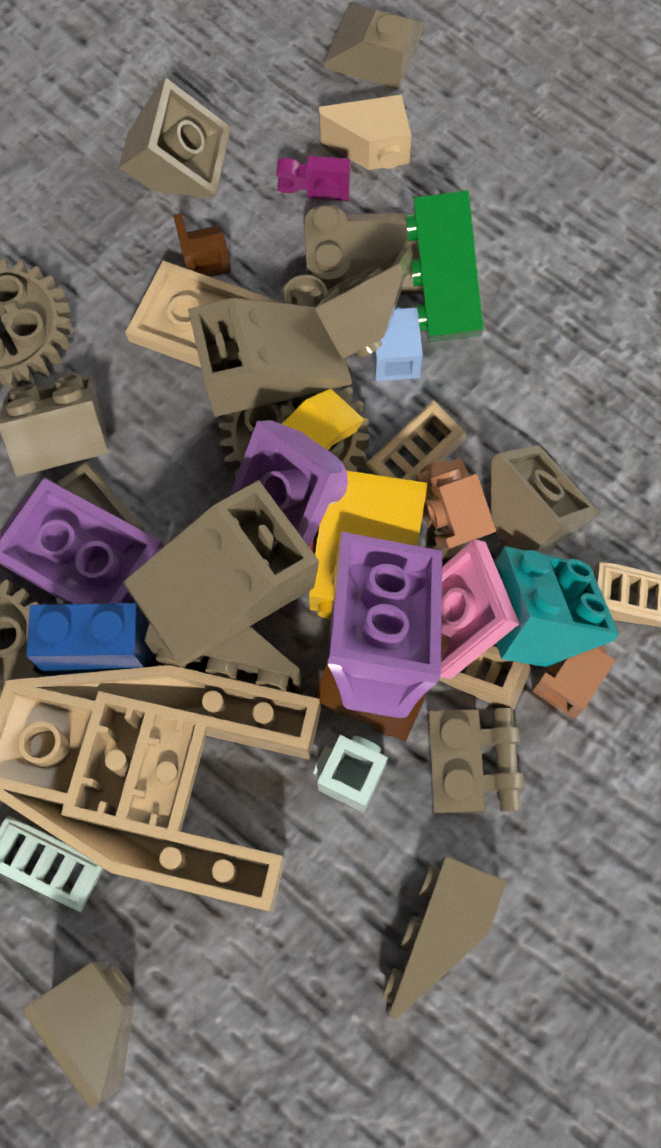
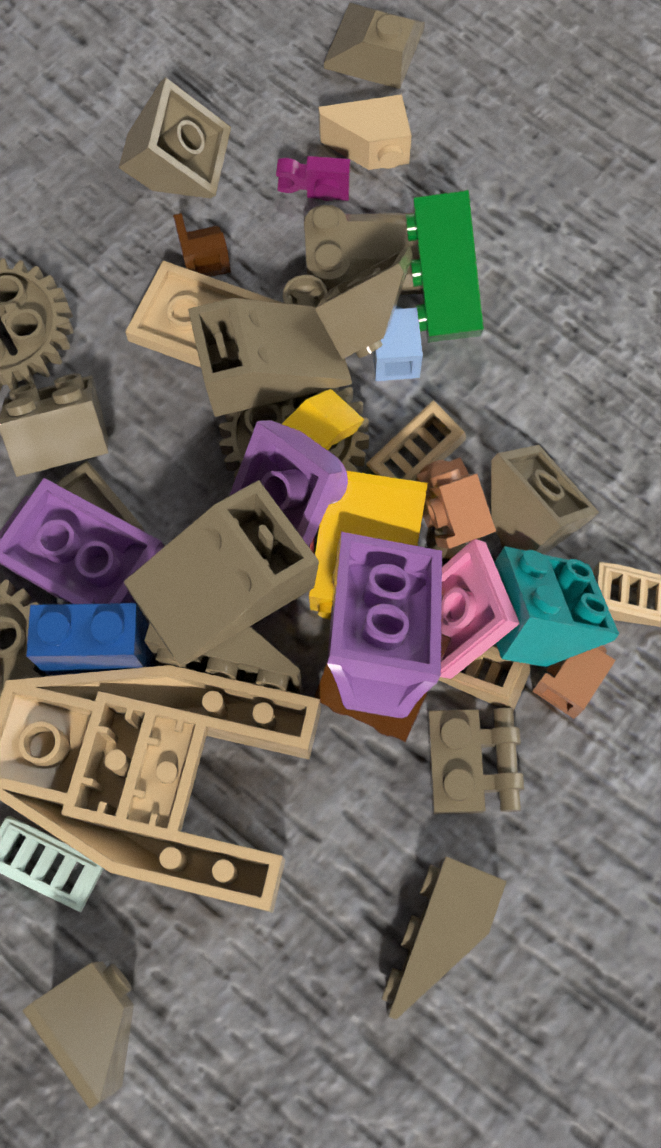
light aqua brick [313,735,388,813] -> none

